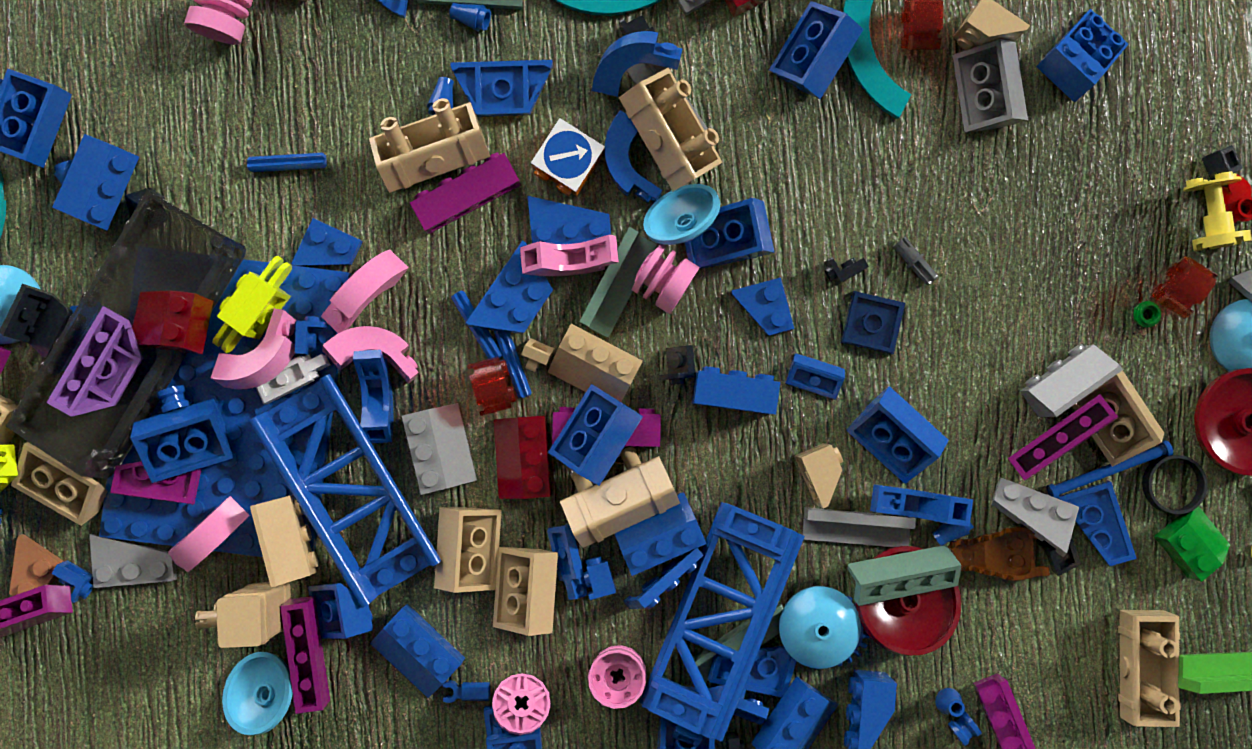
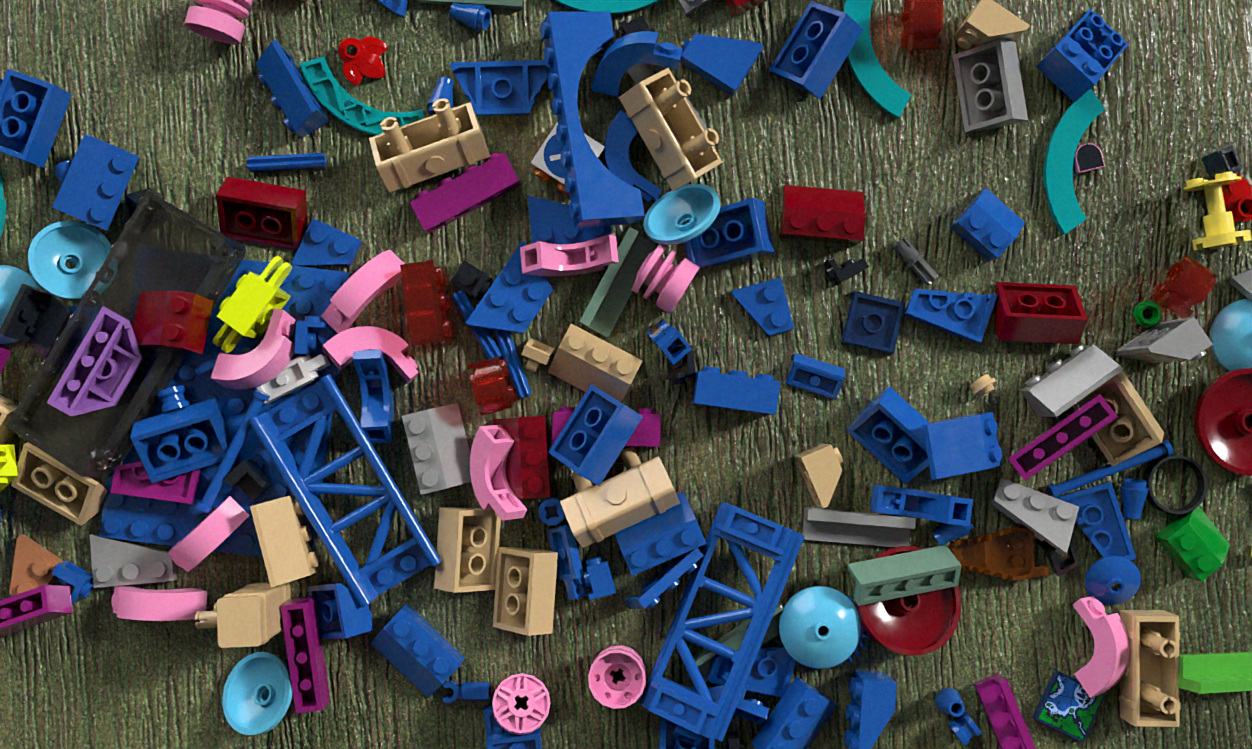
none -> medium azure dish [28,221,116,300]
none -> bright pink arch [111,585,207,621]
none -> blue bar [196,389,270,513]
none -> dark red slope [216,176,307,251]
none -> black panel [224,459,273,500]
none -> blue slope [256,40,329,138]
none -> teal tile [299,56,426,137]
none -> red plate [338,36,388,86]
none -> clear red brick [400,260,455,349]
none -> black bracket [450,260,492,300]
none -> bright pink arch [470,425,527,521]
none -> blue wheel [538,497,565,525]
none -> blue arch [540,11,645,228]
none -> blue leg [647,319,692,365]
none -> blue slope [680,34,764,97]
none -> dark red slope [779,185,866,245]
none -> blue wing [904,289,997,345]
none -> blue slope [922,412,1002,480]
none -> blue slope [950,188,1025,262]
none -> tan plate [970,374,997,397]
none -> dark red slope [994,282,1088,344]
none -> tile [1032,669,1106,743]
none -> teal tile [1043,89,1106,235]
none -> bright pink arch [1072,596,1130,698]
none -> black tile [1073,143,1105,174]
none -> blue dish [1085,556,1141,605]
none -> light grey slope [1115,316,1213,364]
none -> blue cone [1120,478,1149,519]

